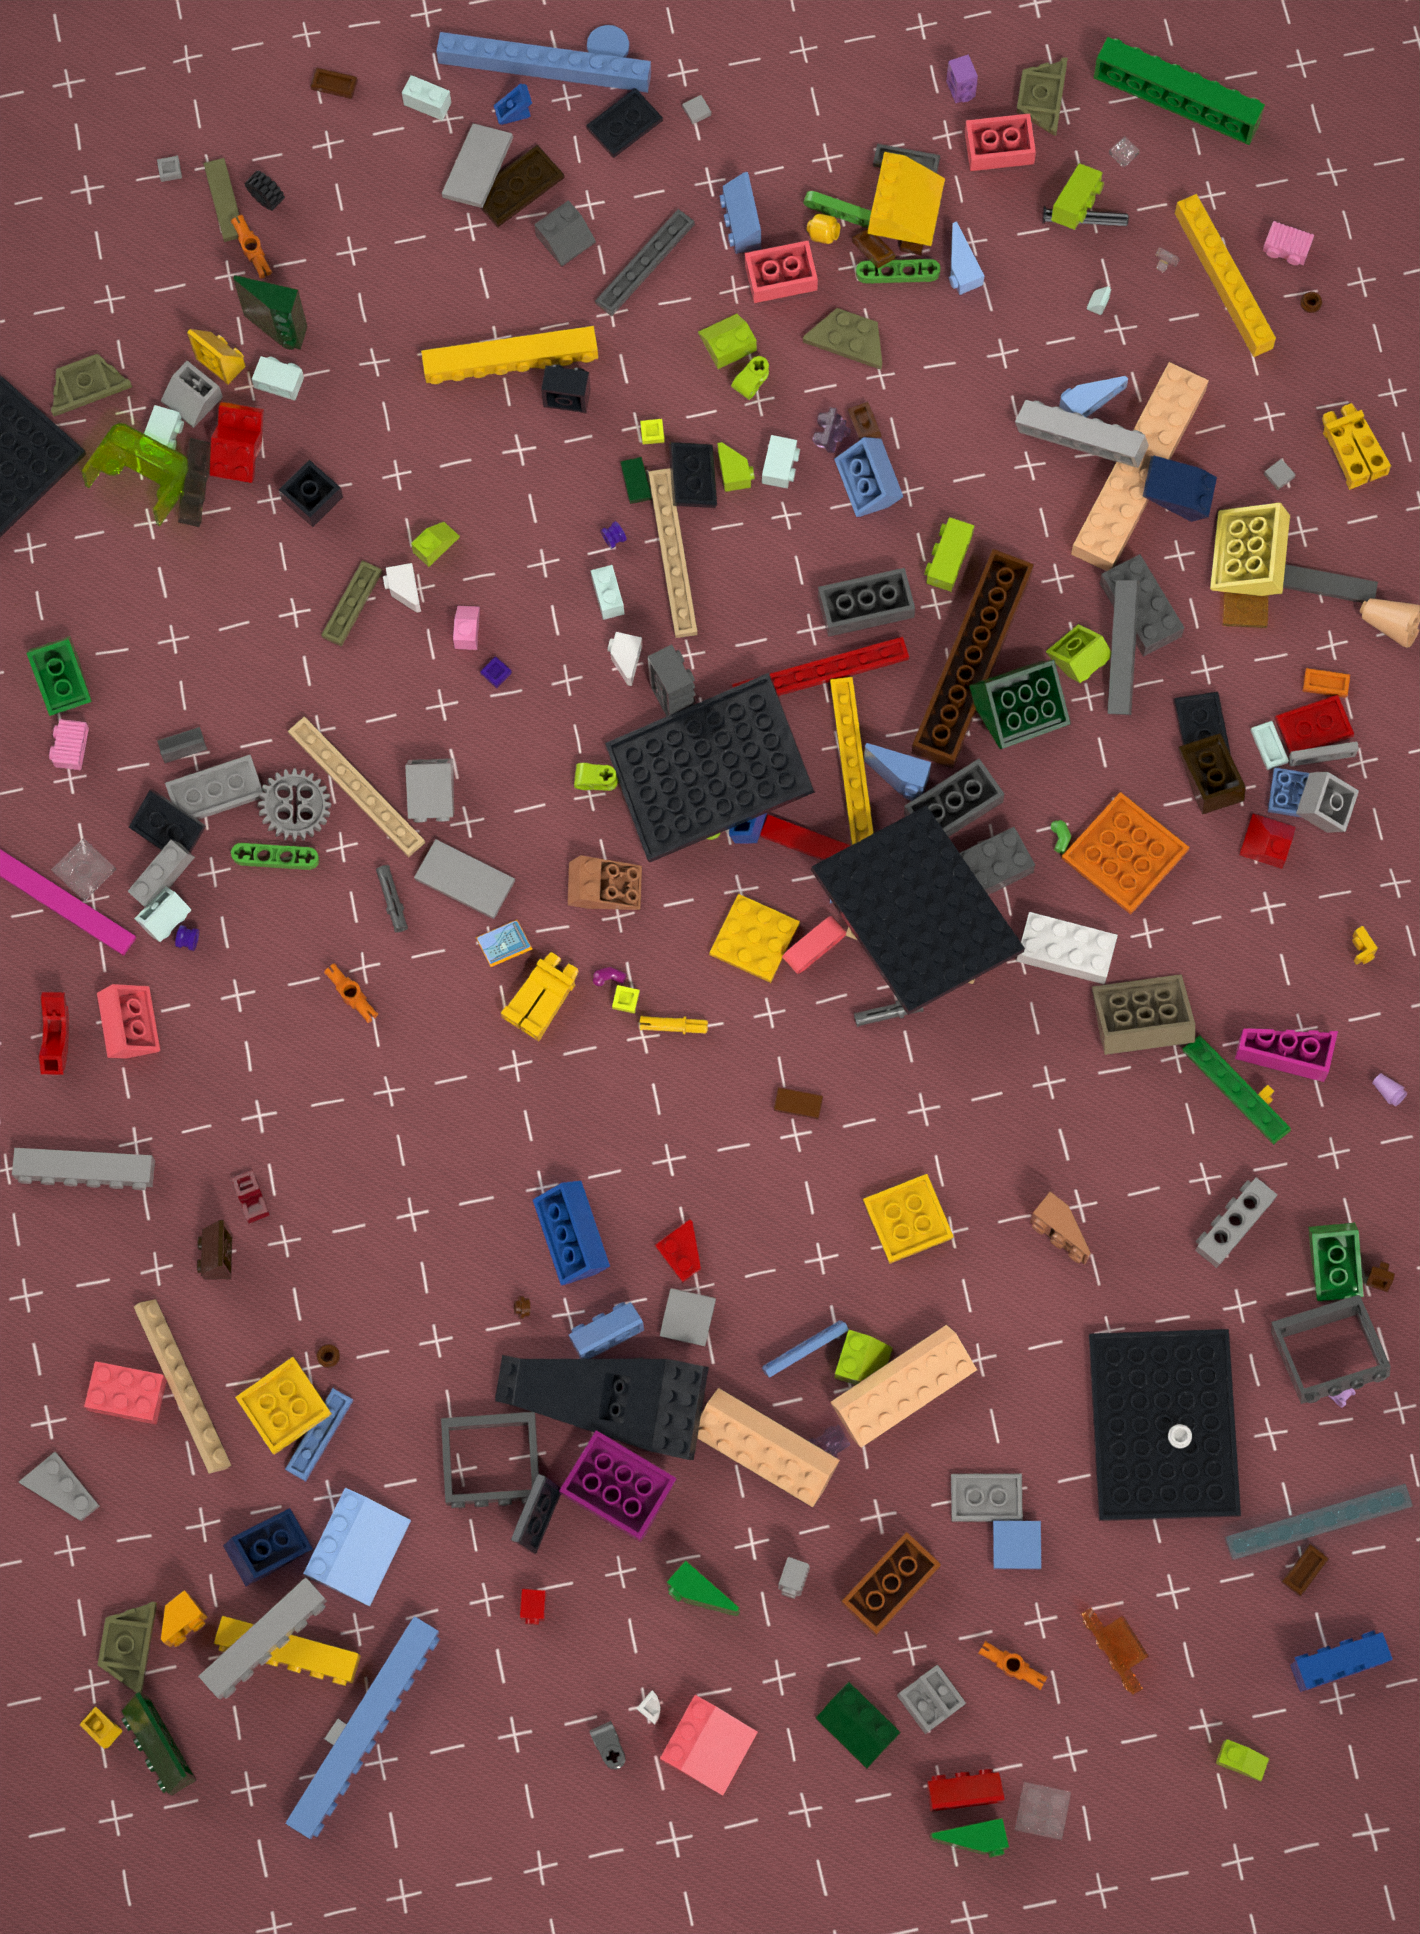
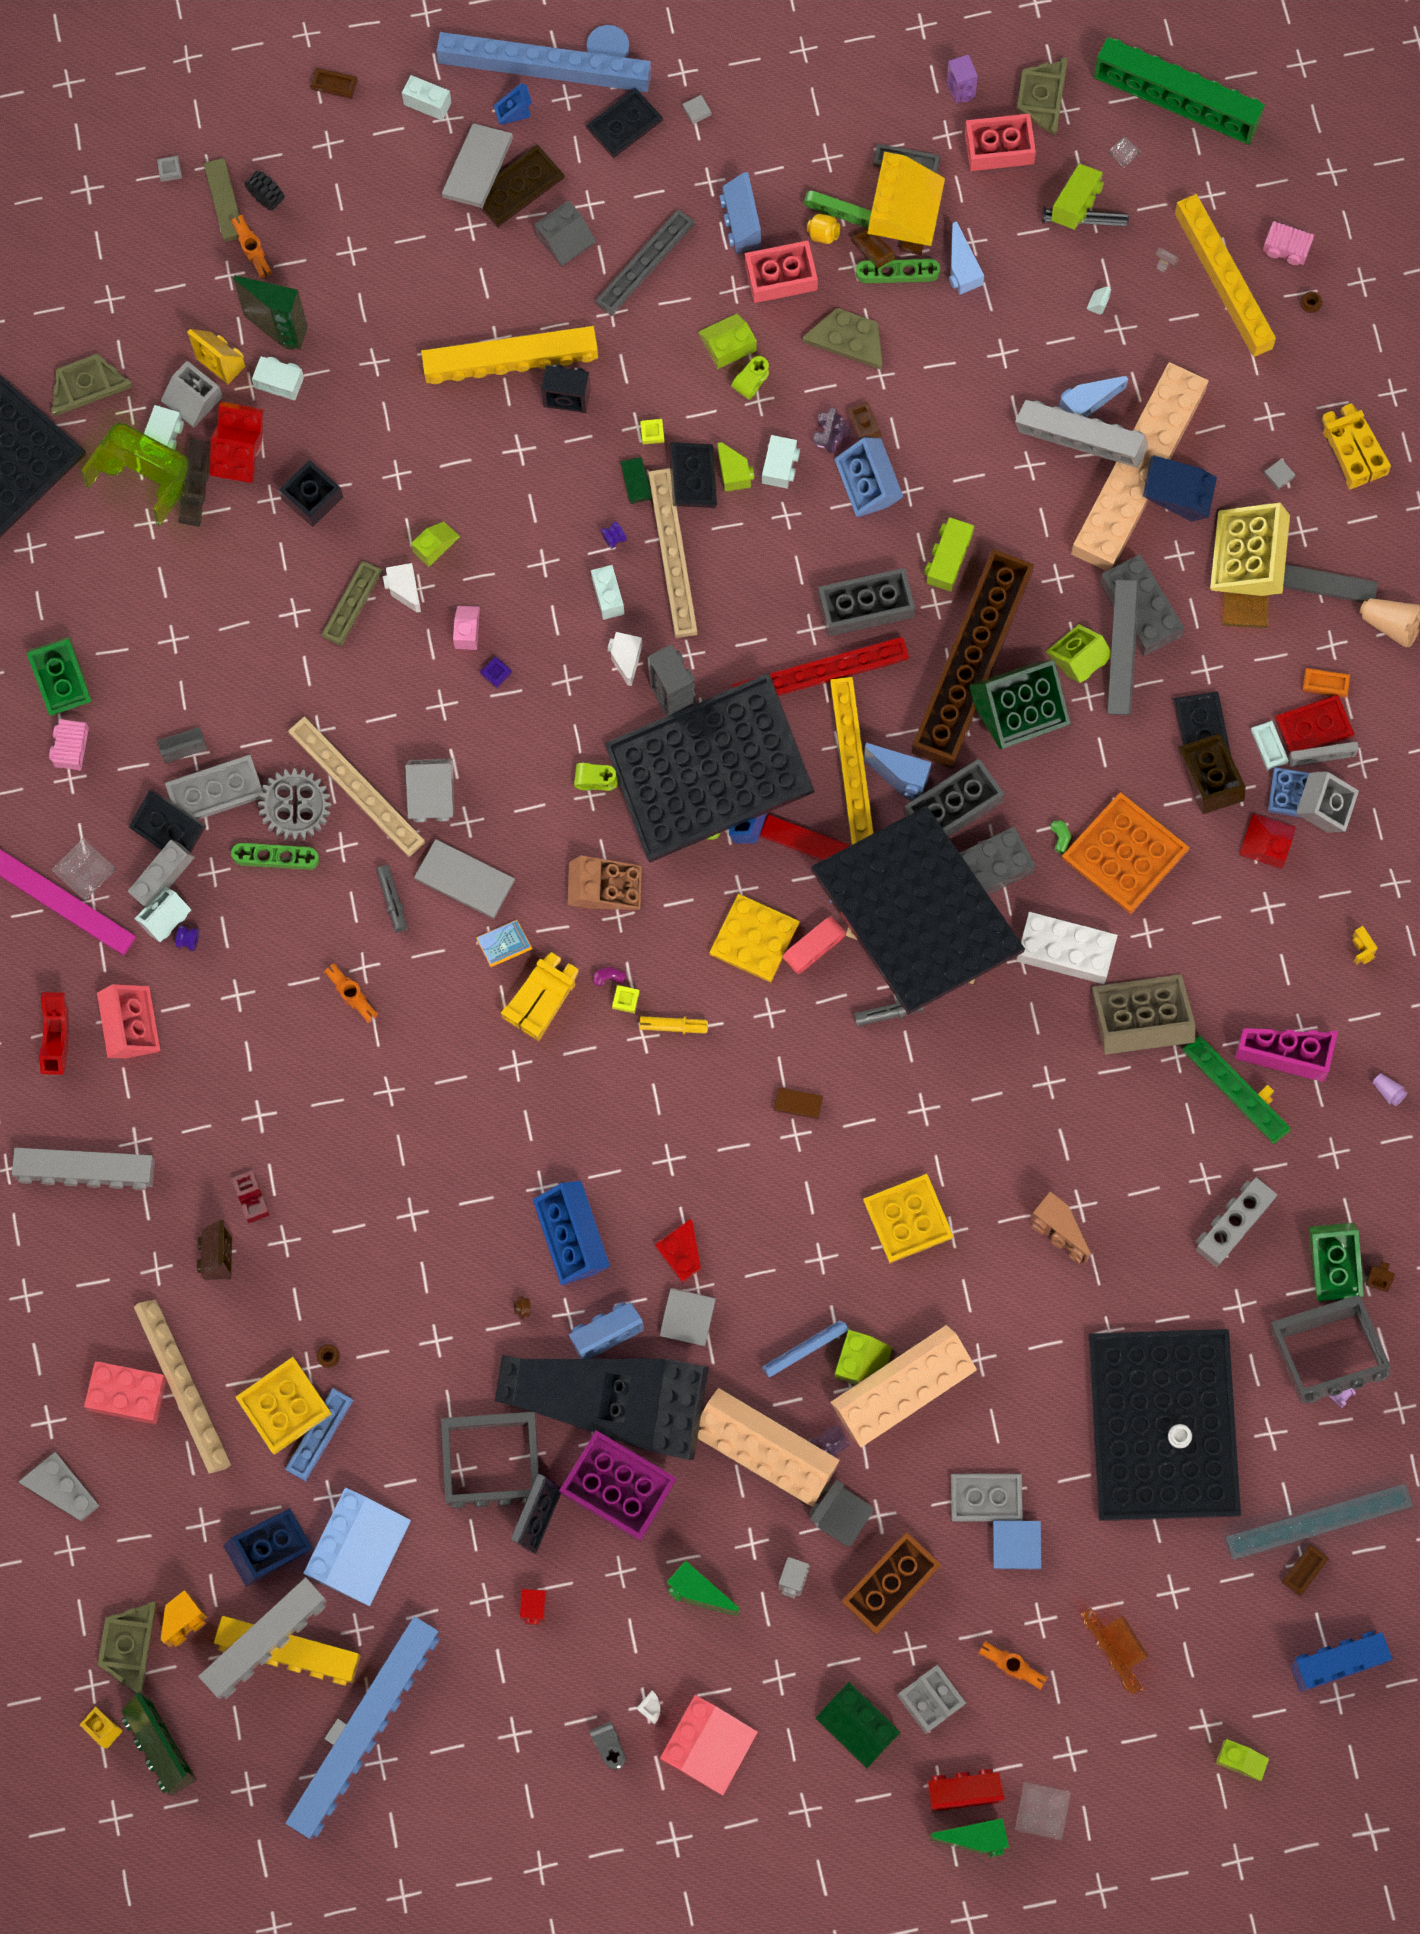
none -> dark grey bracket [809,1480,873,1547]

